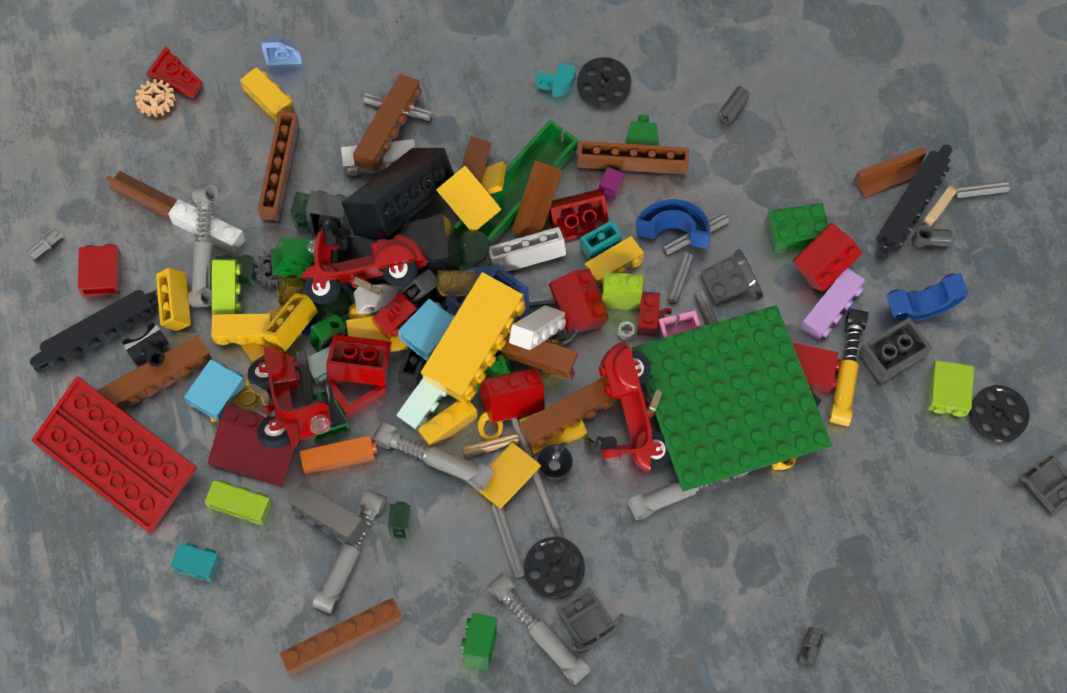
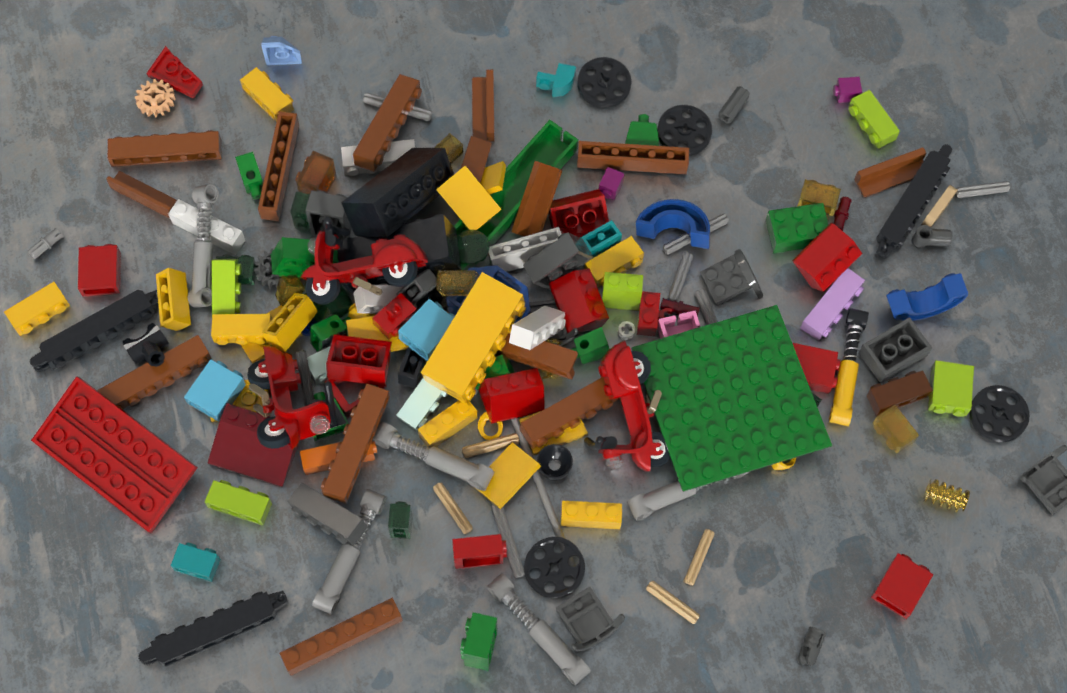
none -> yellow brick [4,281,70,336]
none -> dark orange brick [107,130,222,167]
none -> black hinge [138,591,289,667]
none -> green torso [235,152,263,199]
none -> clear orange brick [295,151,337,201]
none -> dark orange brick [321,384,390,504]
none -> tan axle [433,482,473,534]
none -> clear yellow brick [434,133,463,164]
none -> red window [452,534,507,569]
none -> dark orange panel [472,70,494,142]
none -> dark grey brick [523,232,594,289]
none -> yellow brick [561,500,622,529]
none -> green torso [571,327,610,364]
none -> tan axle [646,581,700,624]
none -> black wedge [657,105,712,156]
none -> dark red pin [660,298,700,317]
none -> tan axle [684,529,715,586]
none -> clear yellow brick [797,179,841,216]
none -> magenta brick [833,77,862,103]
none -> dark red pin [833,196,852,231]
none -> lime brick [848,90,900,149]
none -> reddish brown brick [866,370,933,416]
none -> red brick [871,553,934,619]
none -> clear yellow brick [873,405,919,454]
none -> clear yellow piece [924,479,970,513]

